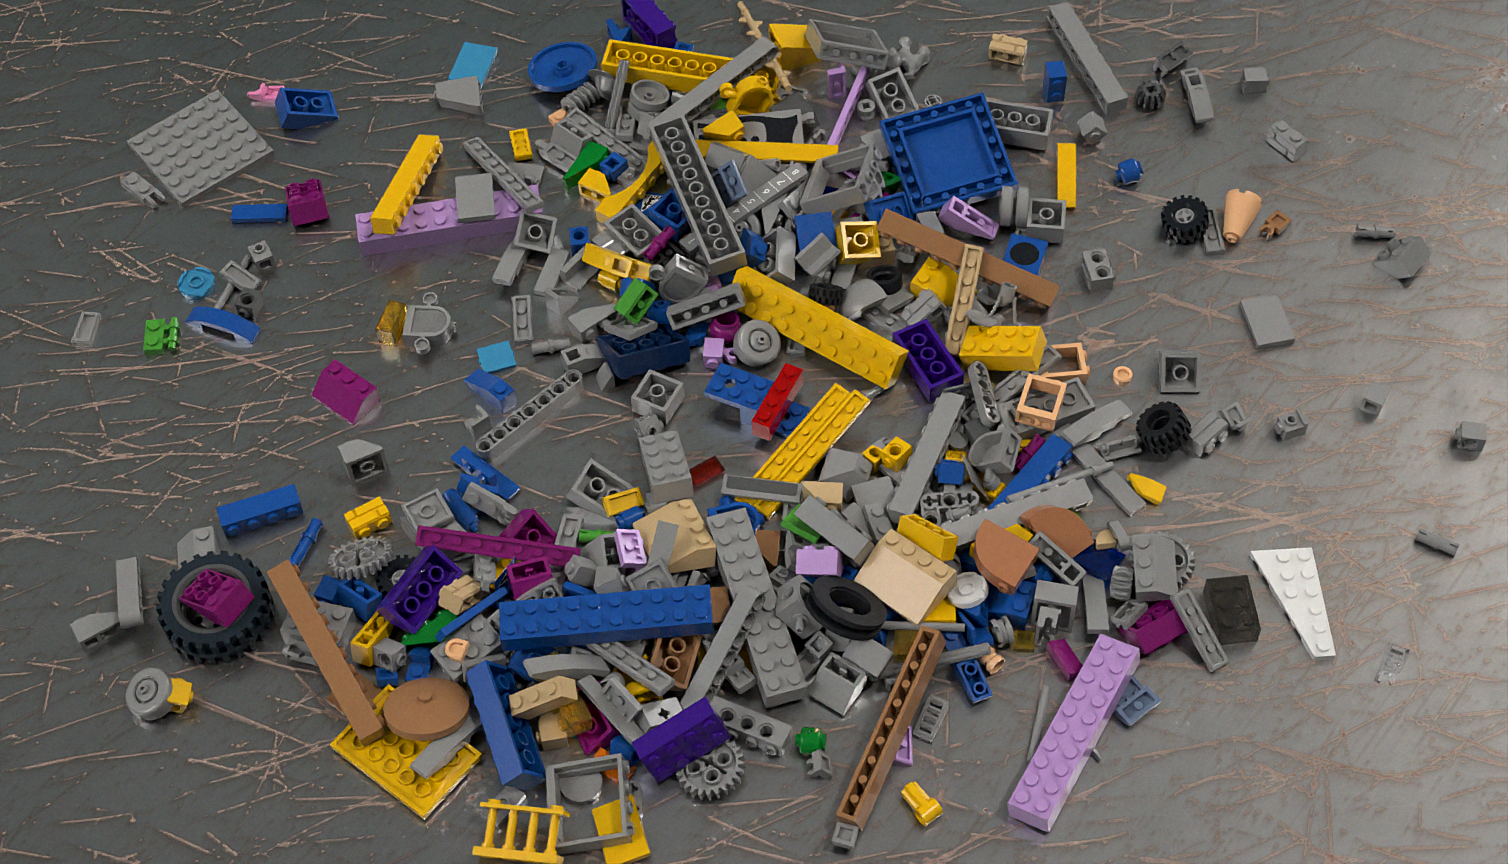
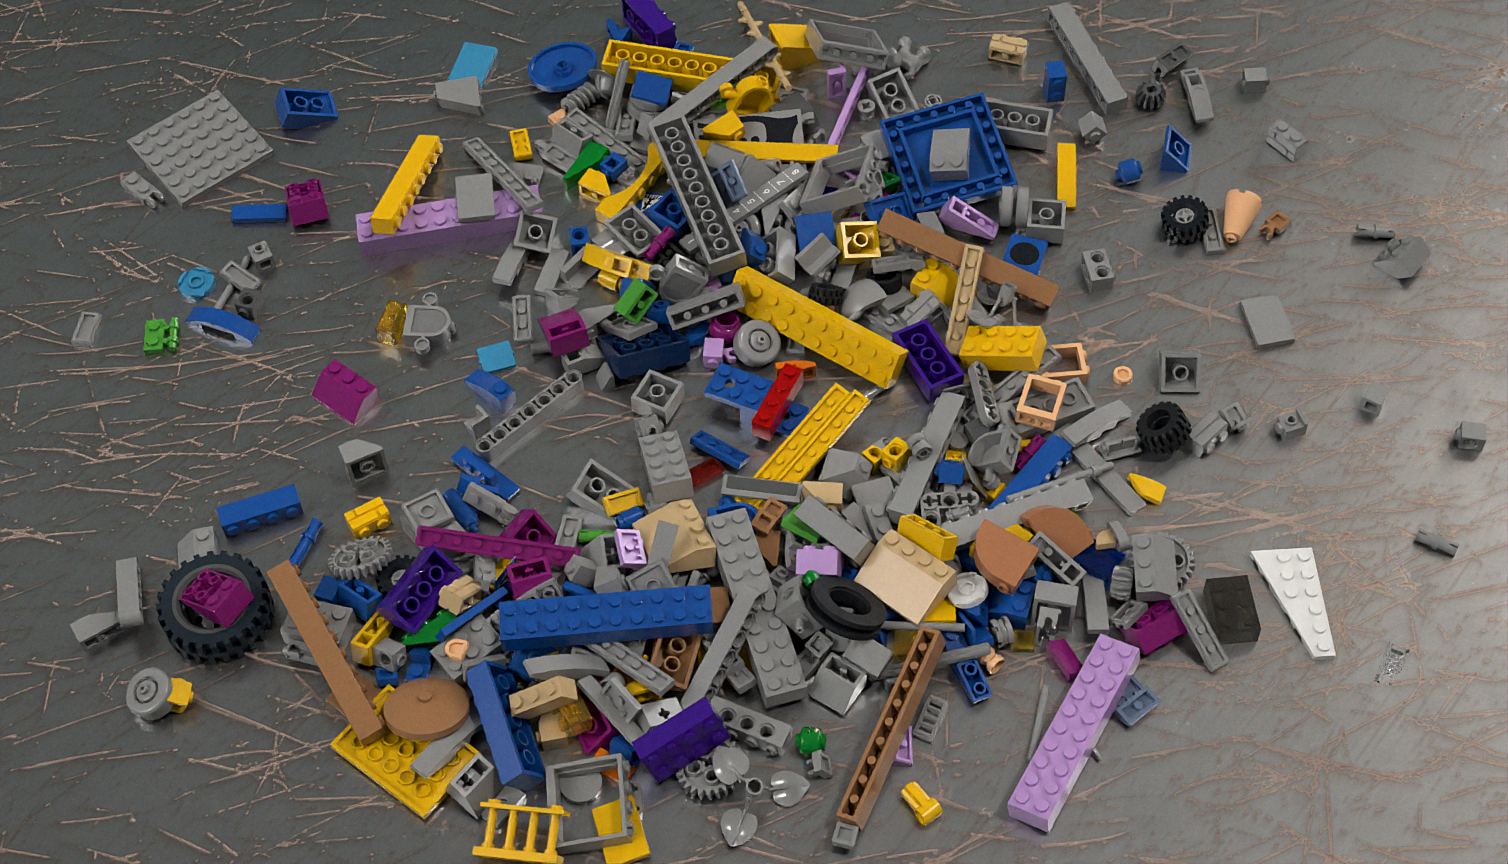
bright pink slope [247,83,285,103] -> none
none -> light grey slope [445,752,505,819]
none -> magenta slope [537,308,590,357]
none -> blue slope [631,70,673,107]
none -> blue tile [690,430,750,469]
none -> light grey plant [713,746,810,847]
none -> medium nougat slope [751,497,787,535]
none -> orange slope [775,360,816,380]
none -> green hinge [803,570,820,588]
none -> light grey hinge [871,253,926,274]
none -> light grey wheel [907,432,933,461]
none -> light grey slope [929,128,970,181]
none -> blue slope [1160,124,1192,173]

